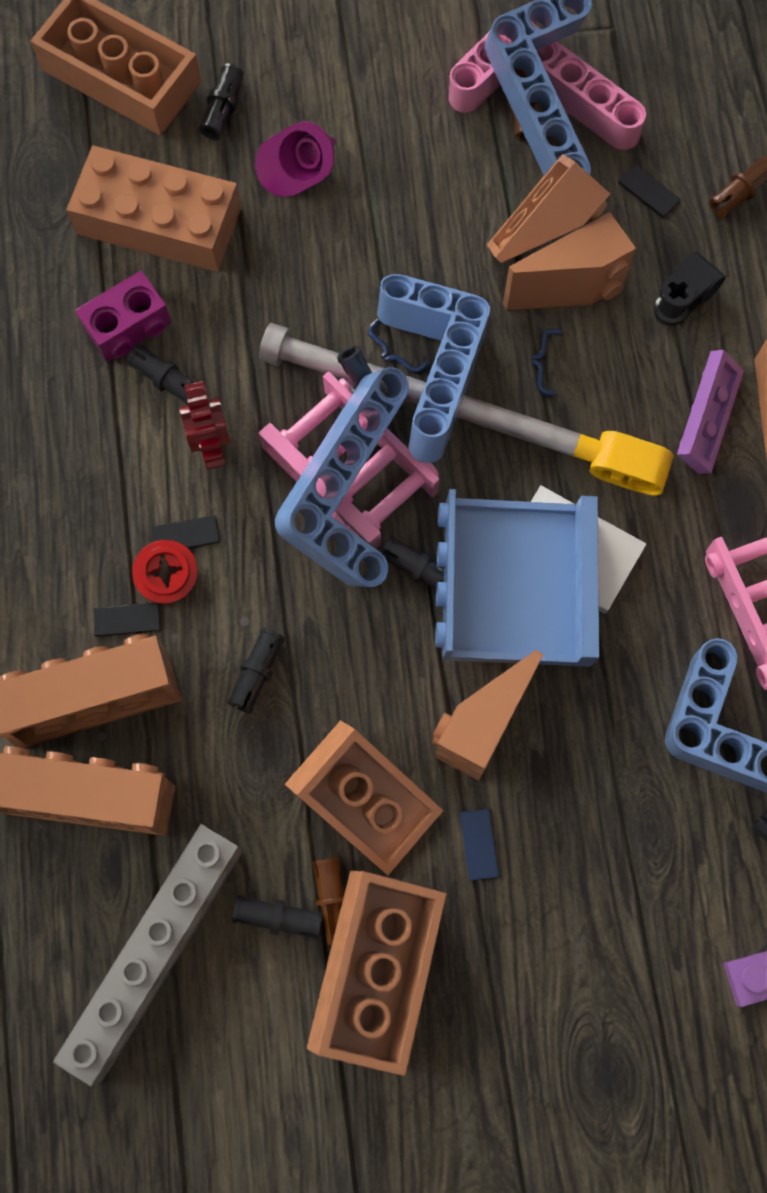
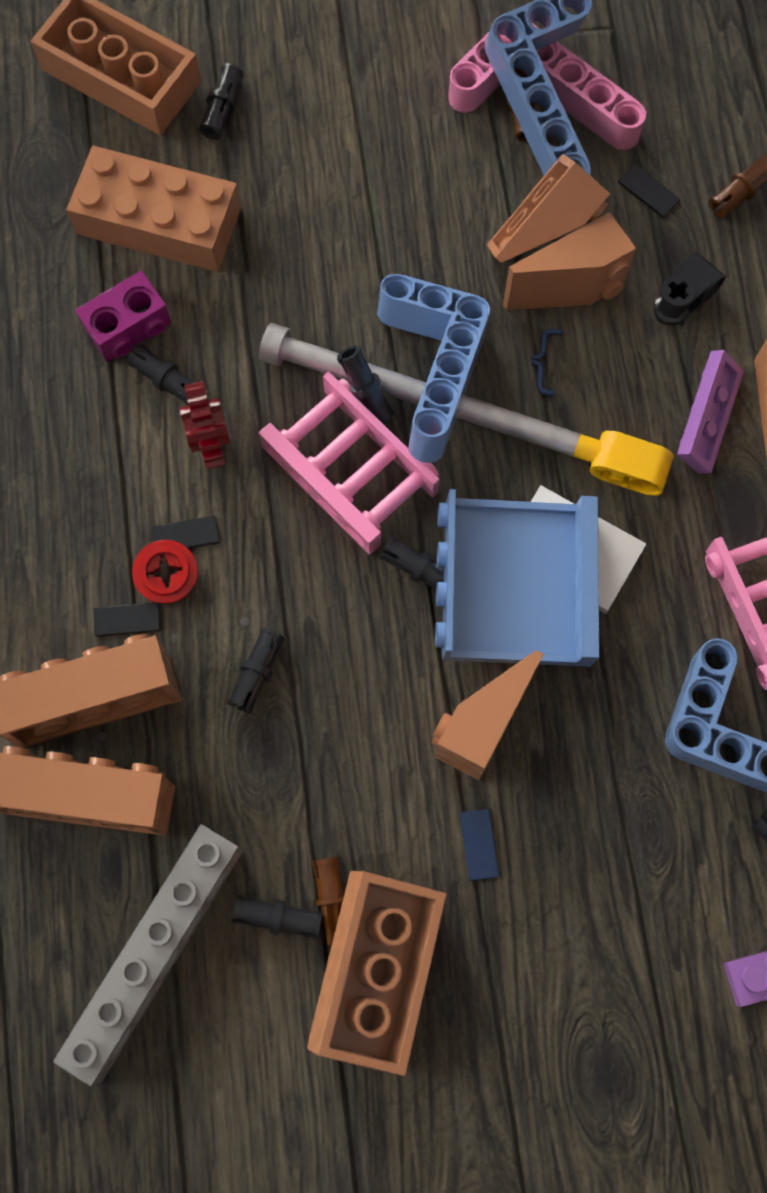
magenta piece [255,121,336,197] -> none
medium blue beam [275,367,409,587] -> none
nougat slope [285,720,444,875] -> none
dark blue piece [368,319,429,373] -> none

